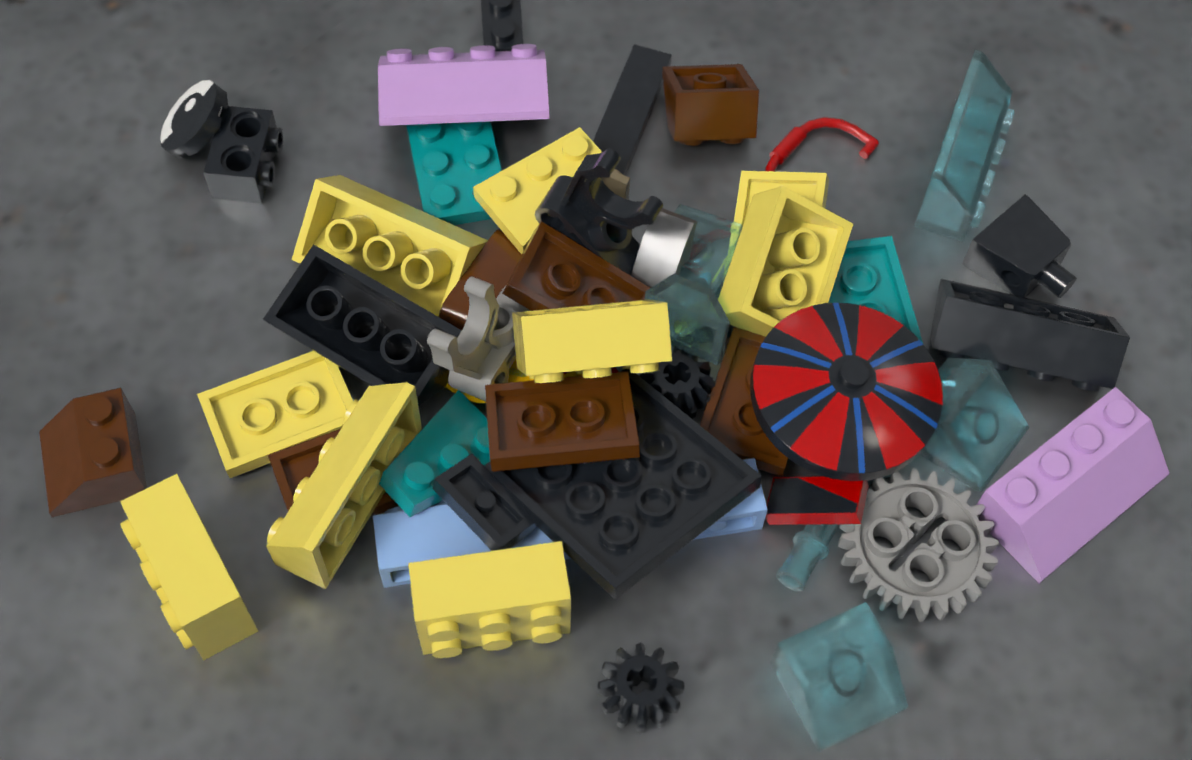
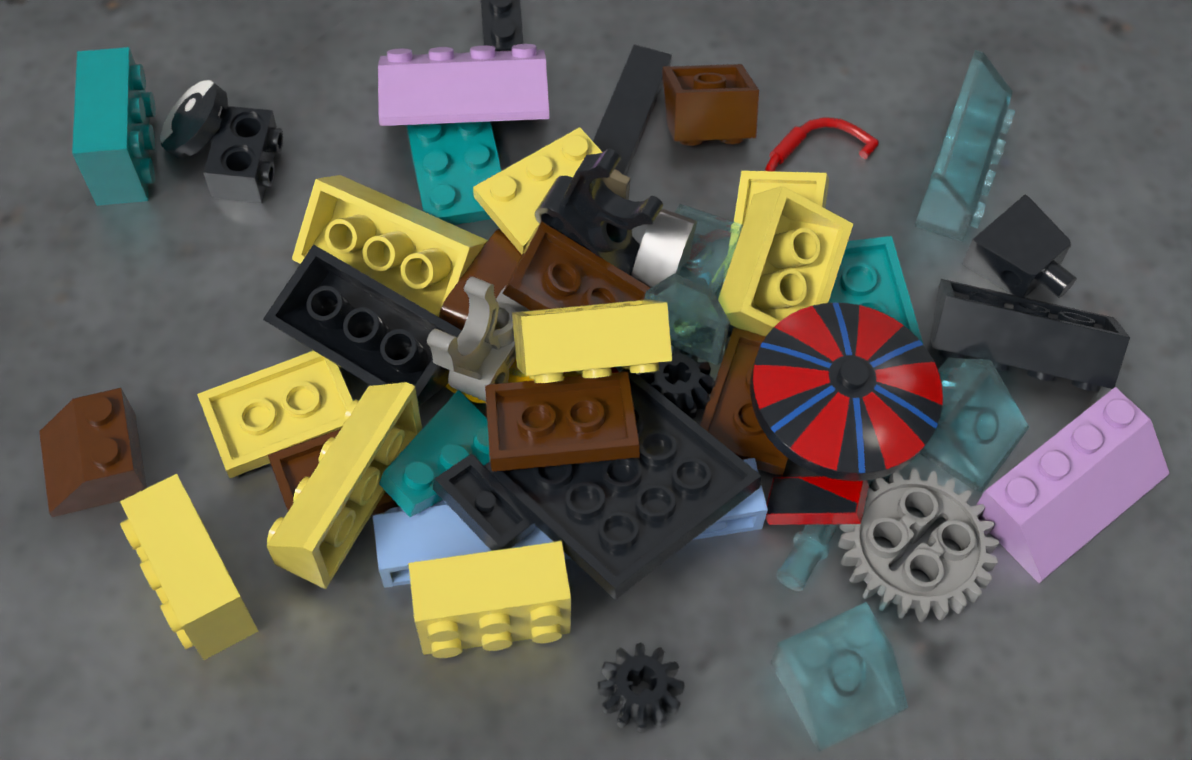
none -> teal brick [72,47,156,206]

